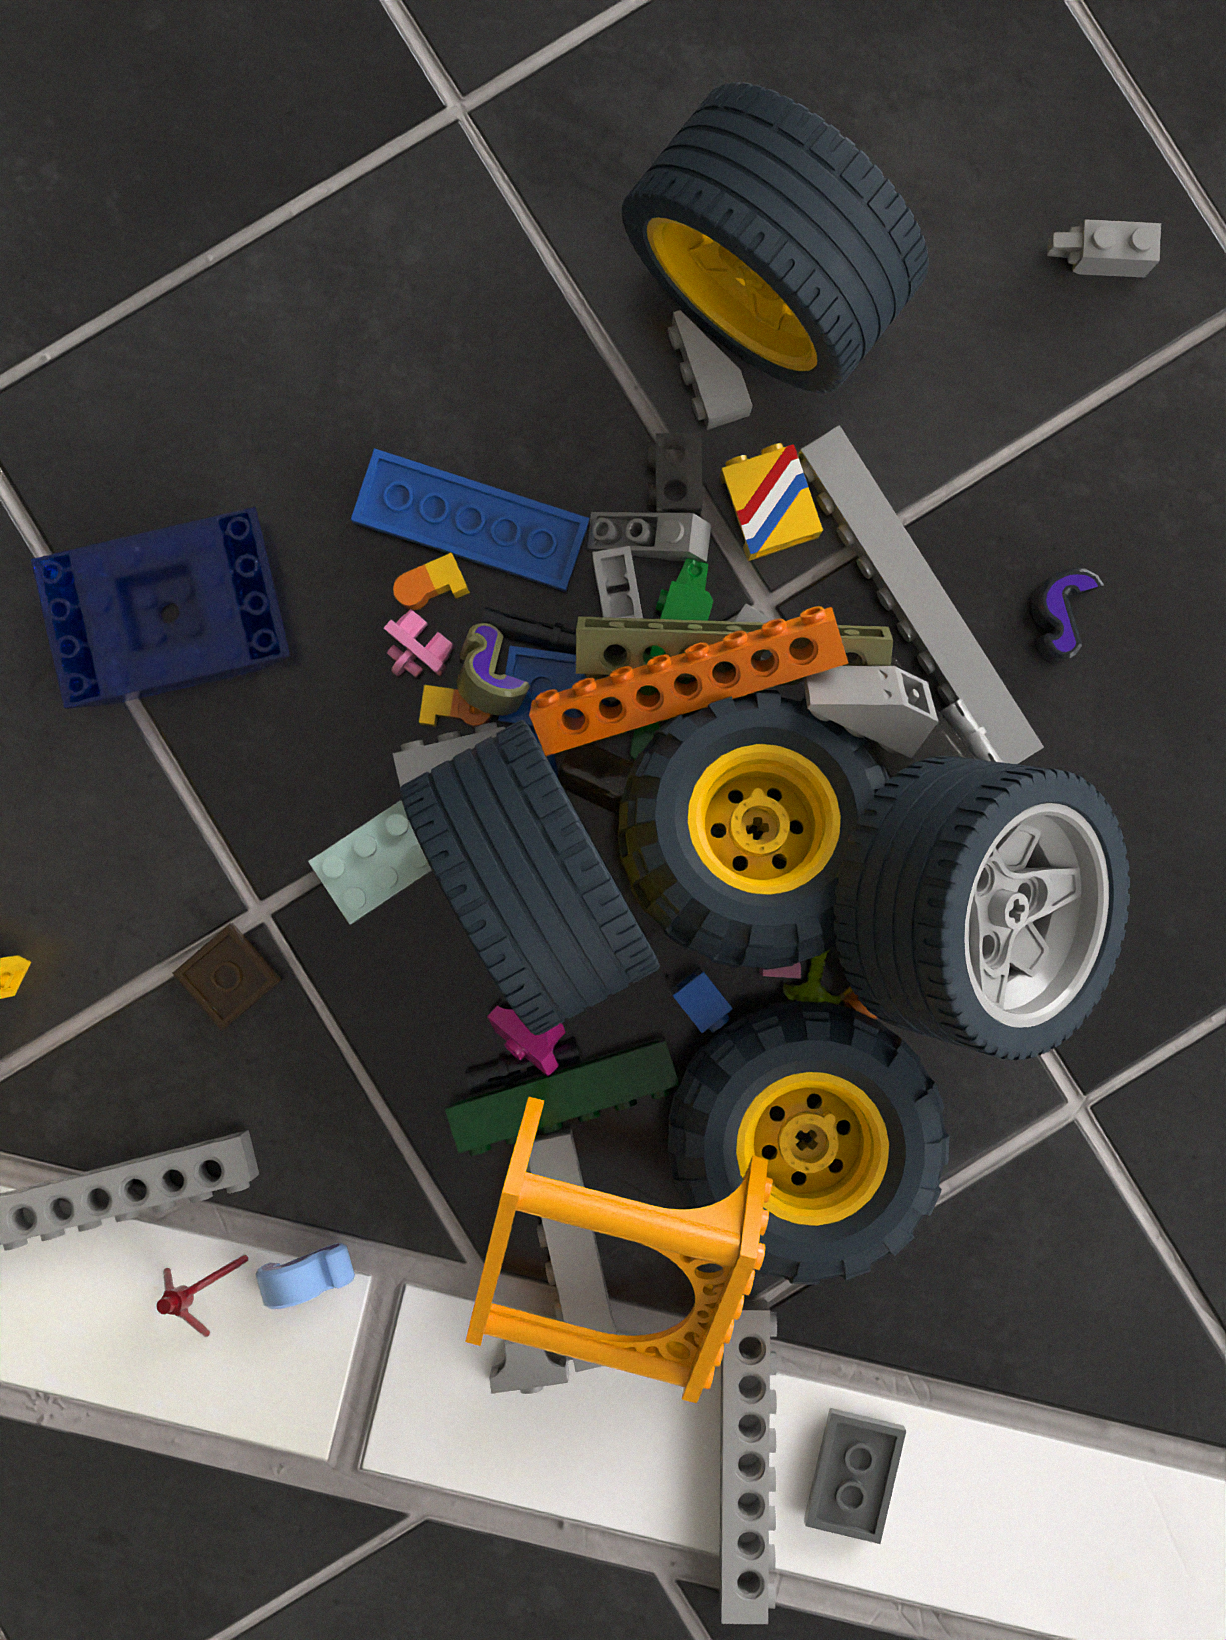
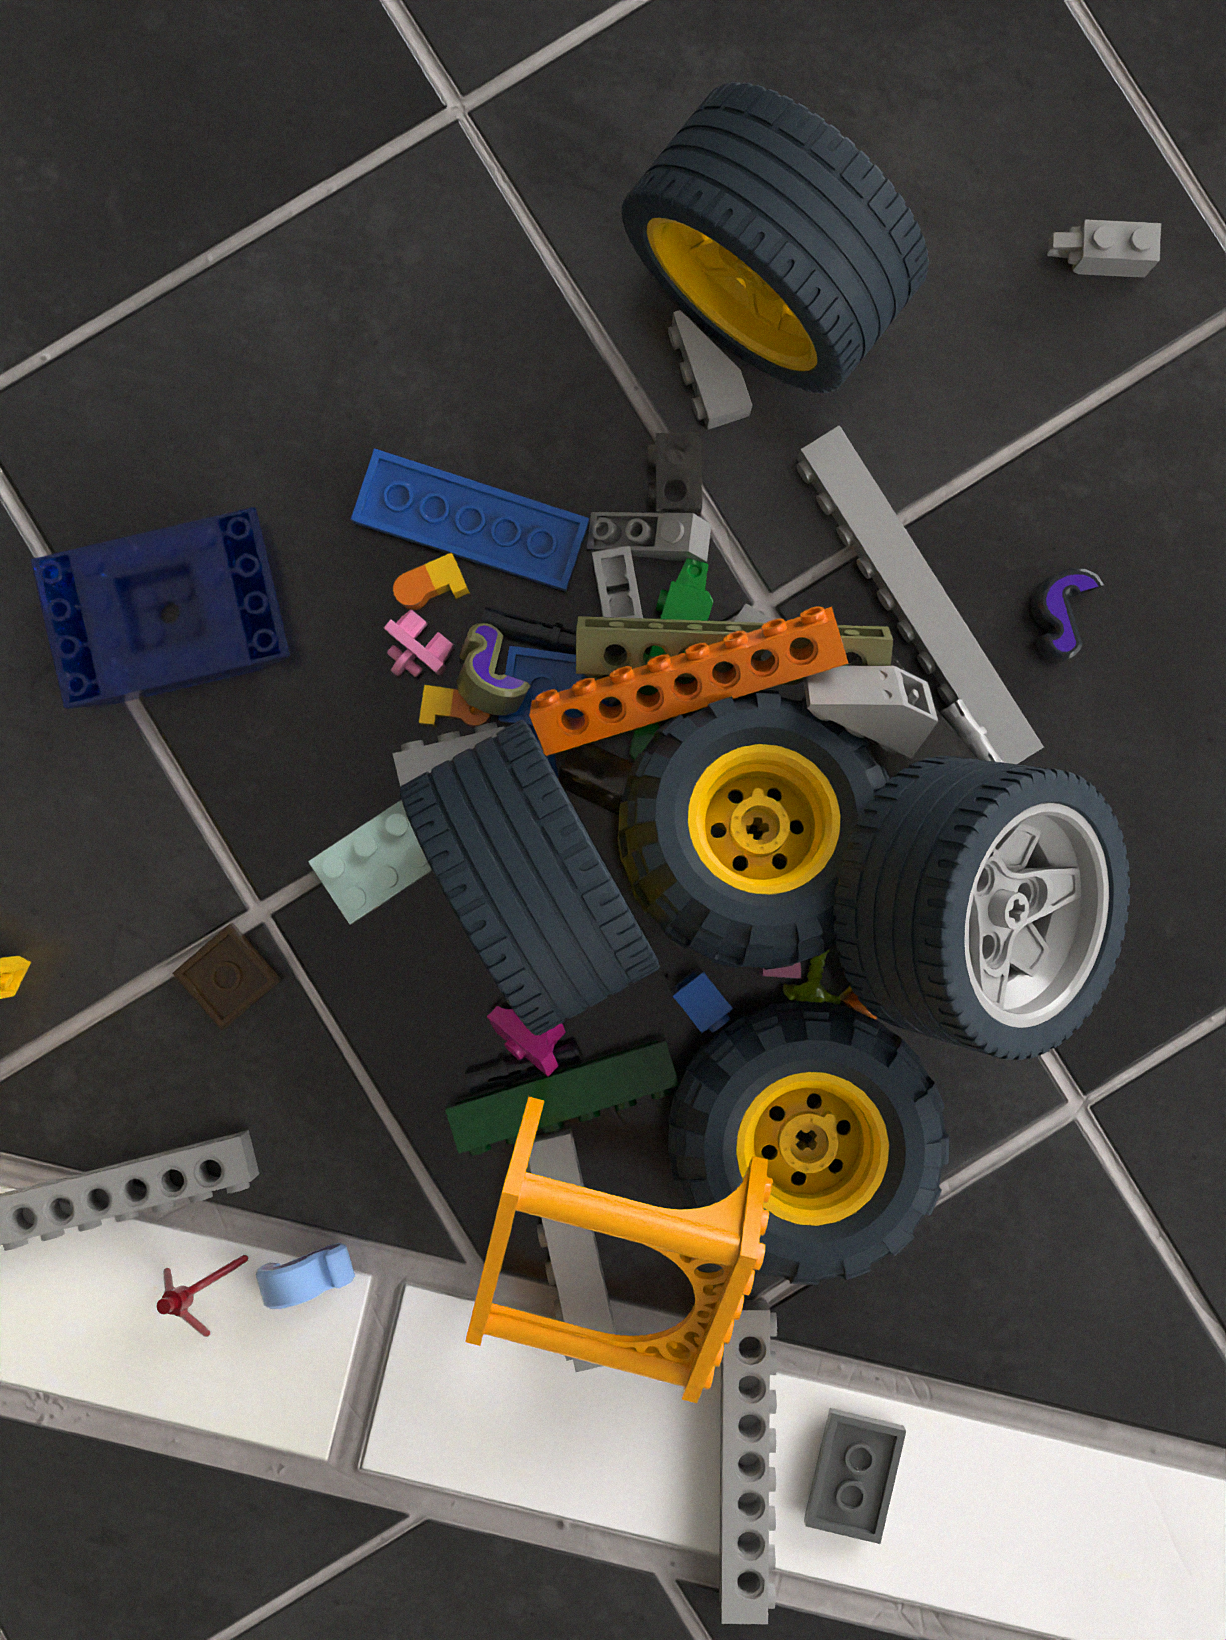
light grey brick [489,1340,569,1394] -> none
panel [719,443,823,561] -> none

